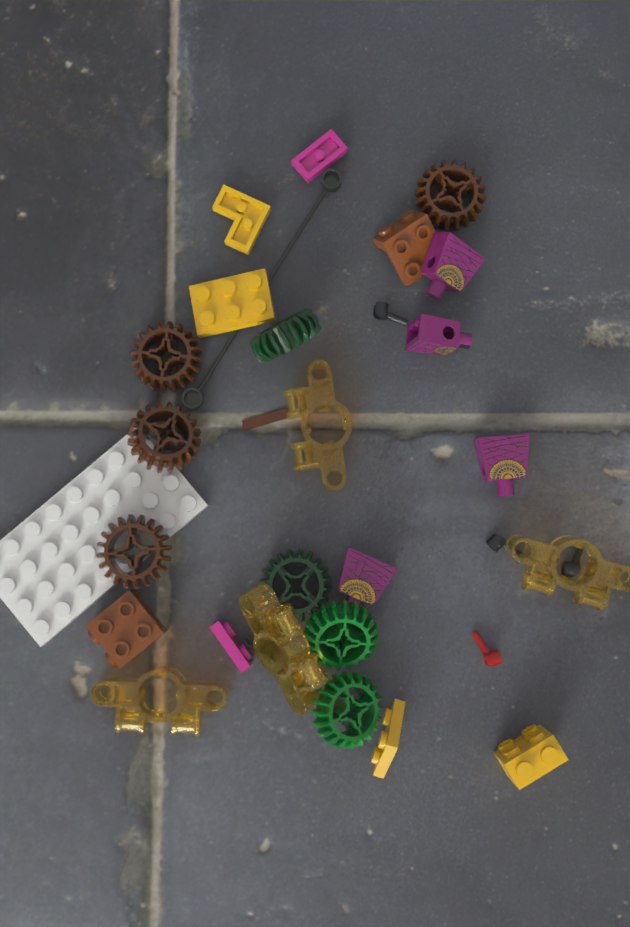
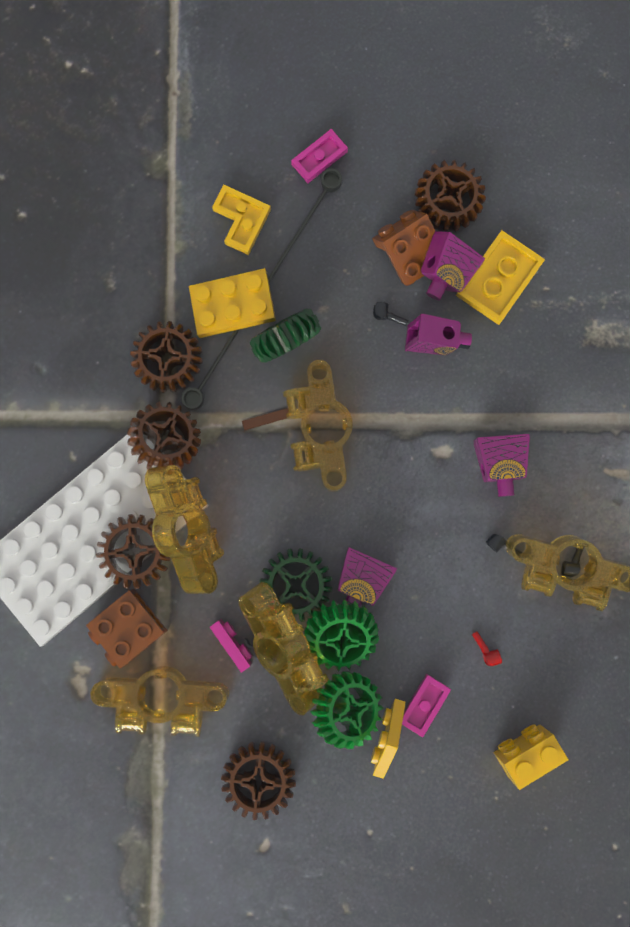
none -> clear yellow piece [144,465,224,594]
none -> reddish brown gear [221,741,296,821]
none -> dark pink plate [402,674,451,737]
none -> yellow plate [456,230,545,325]

